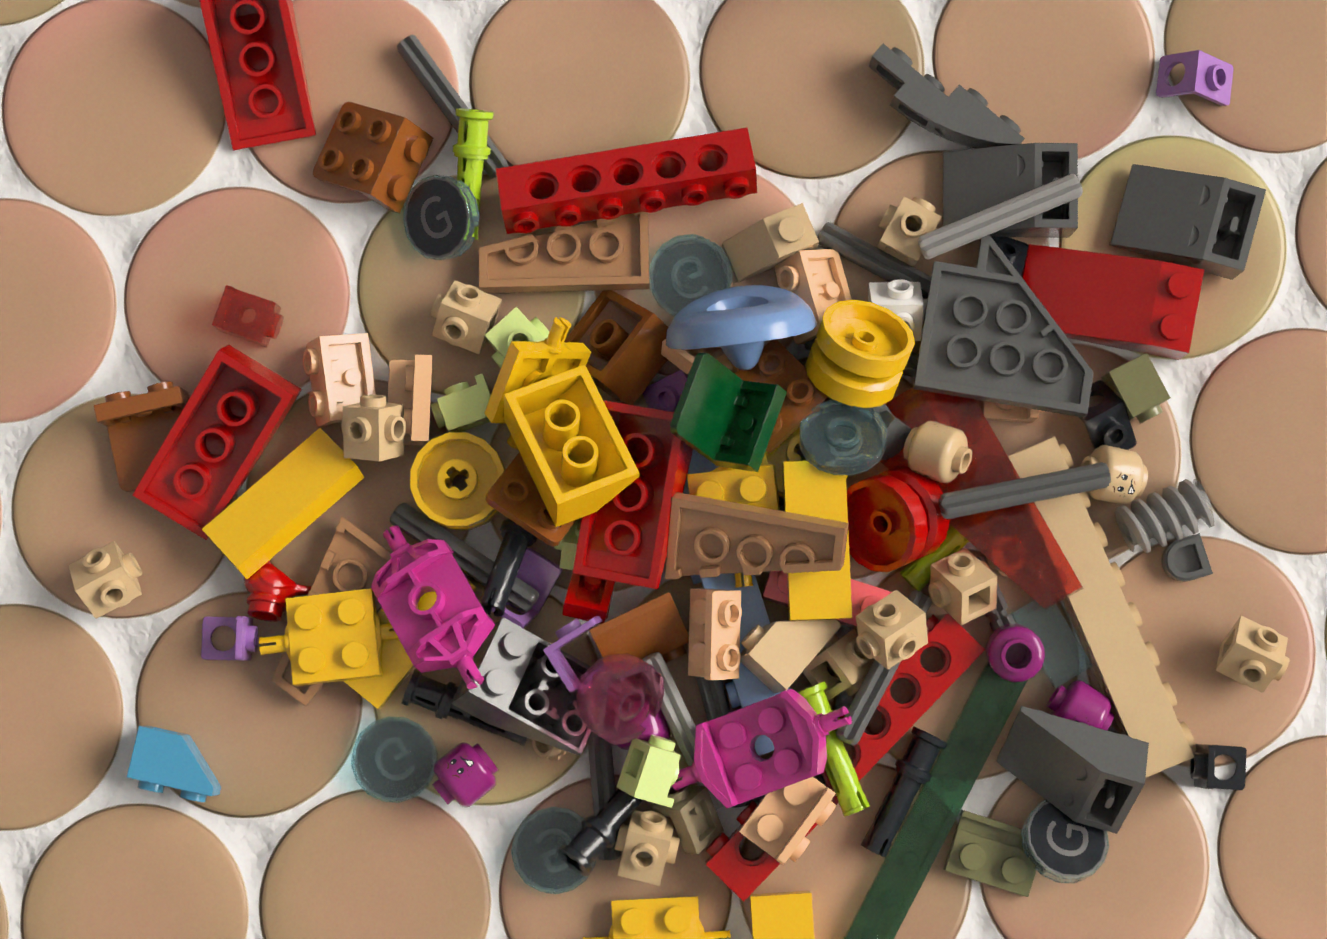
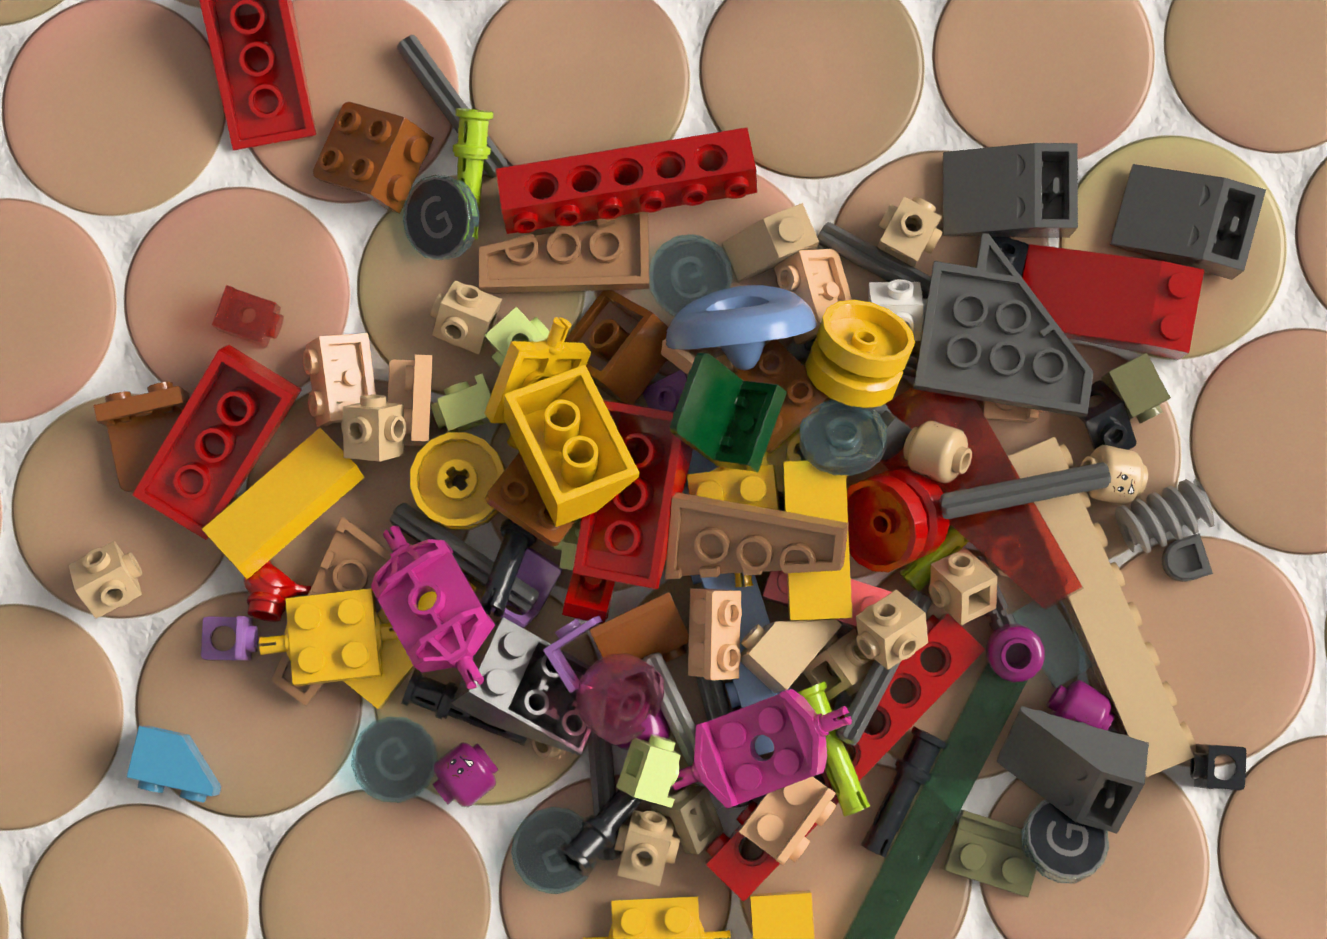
dark grey slope [869,43,1025,149] -> none
light grey axle [918,174,1083,259] -> none
medium lavender bracket [1156,50,1234,106] -> none
tan brick [1216,616,1290,693] -> none

